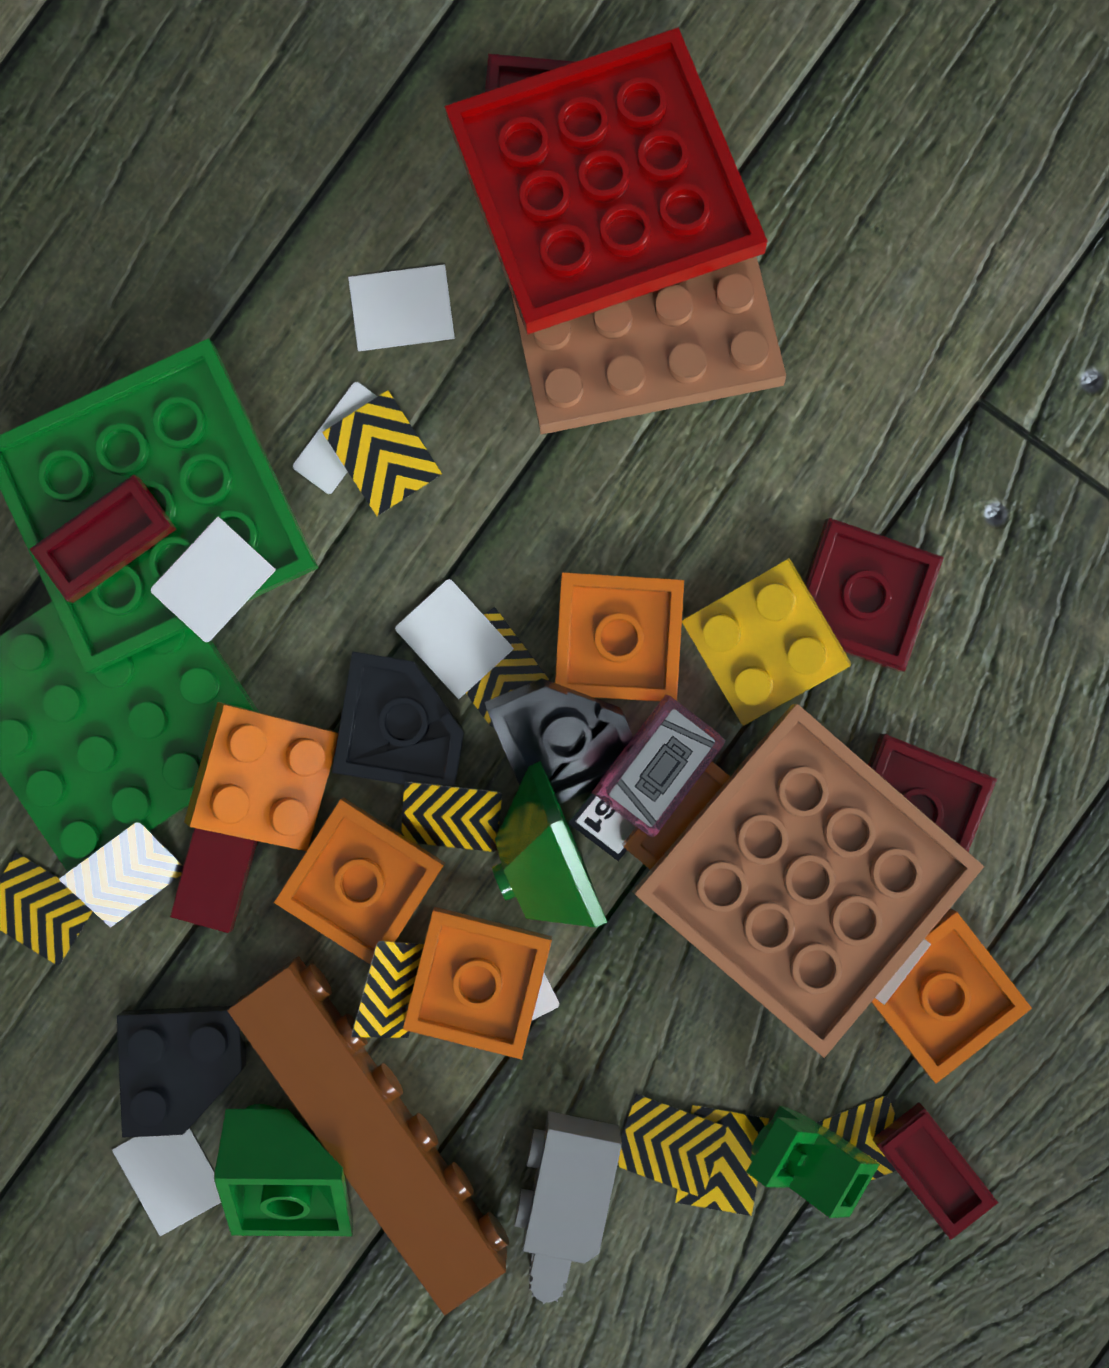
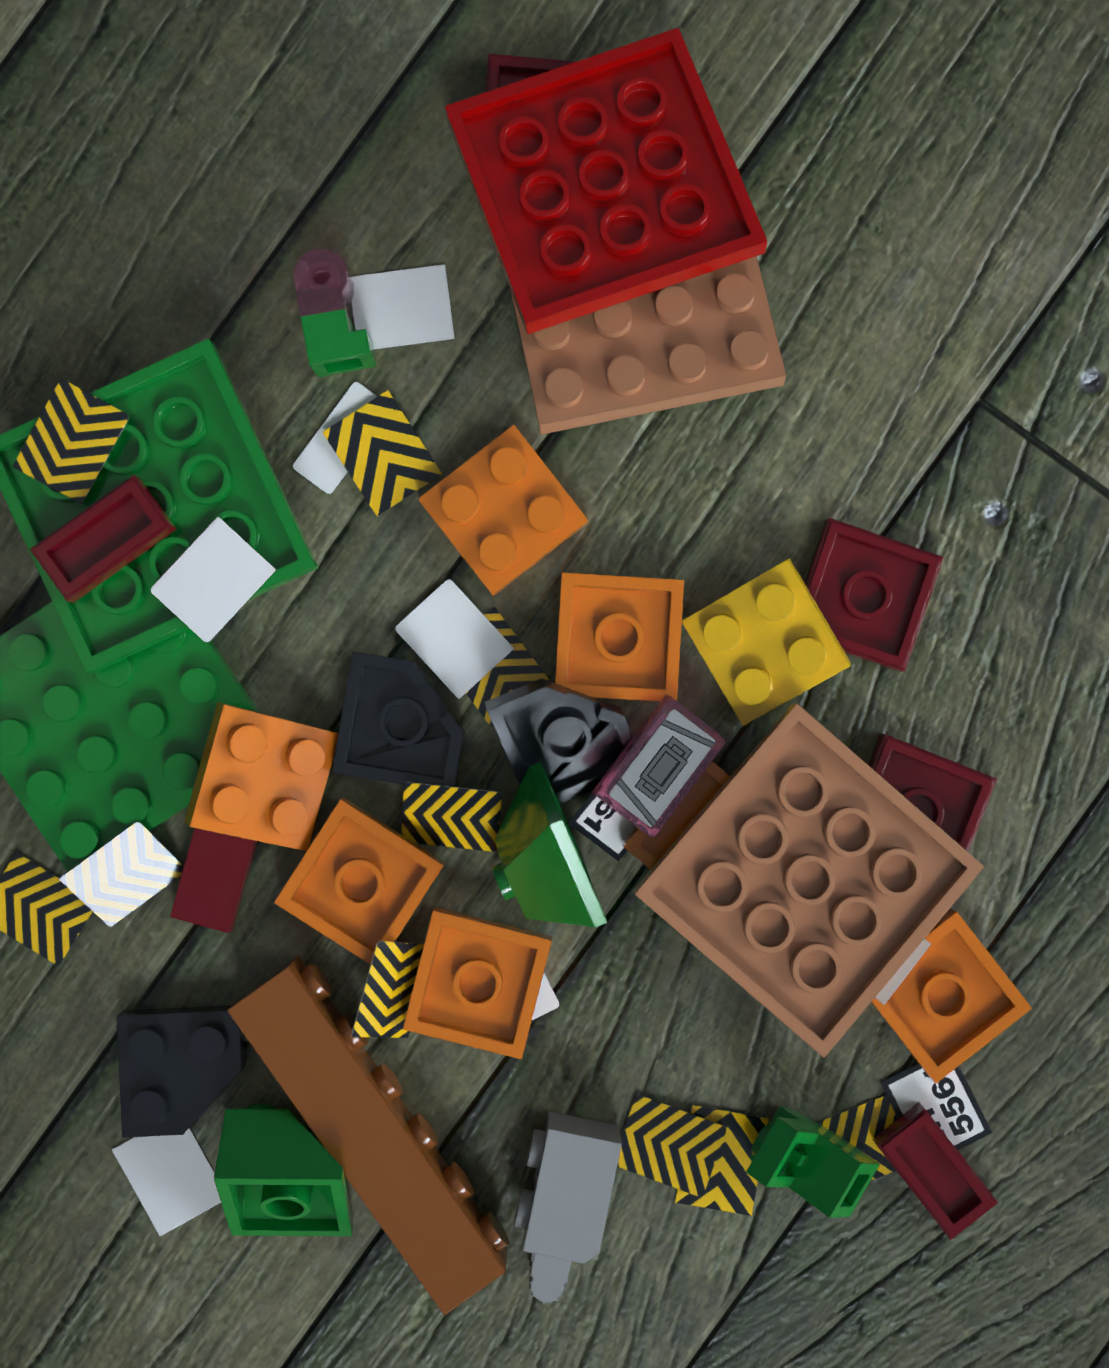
none -> sticker [12,380,129,504]
none -> leg [294,249,377,377]
none -> orange plate [418,425,589,597]
none -> sticker [880,1063,992,1150]

